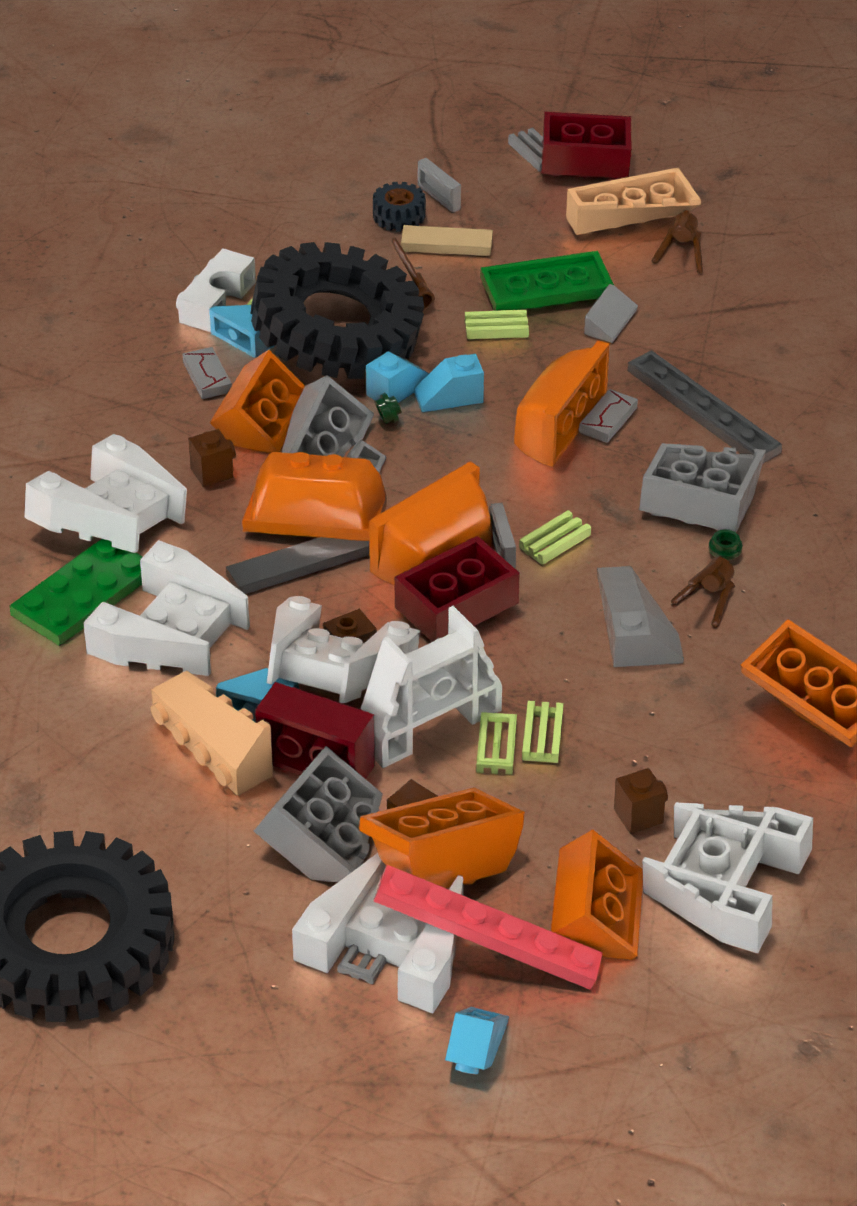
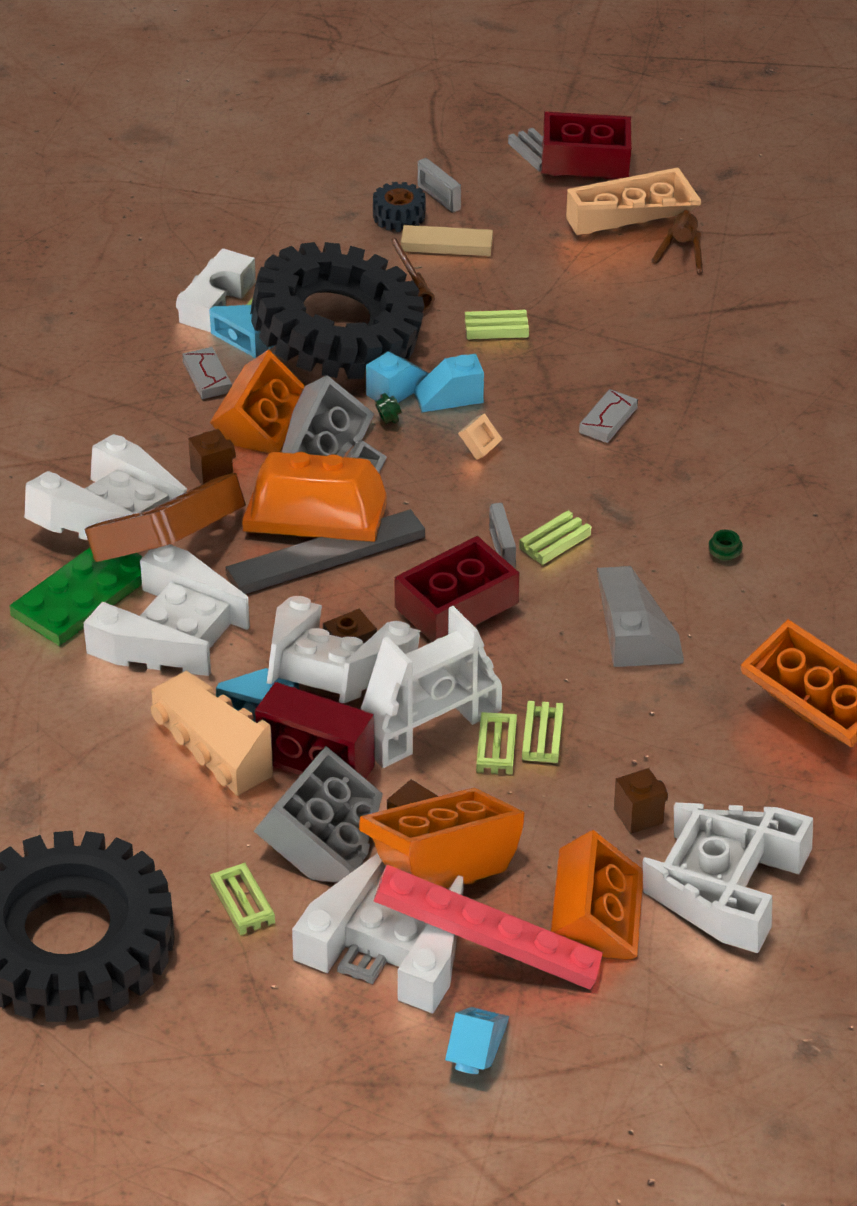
orange windscreen [369,461,493,585] -> none
green plate [480,251,614,311] -> none
orange windscreen [514,340,610,467] -> none
light grey slope [584,284,638,343] -> none
dark grey tile [628,350,782,463] -> none
light grey wedge [639,443,766,532] -> none
reddish brown plant [671,556,735,627] -> none
none -> dark orange beam [84,473,246,562]
none -> yellowish green tile [210,863,275,935]
none -> light nougat plate [458,413,503,460]

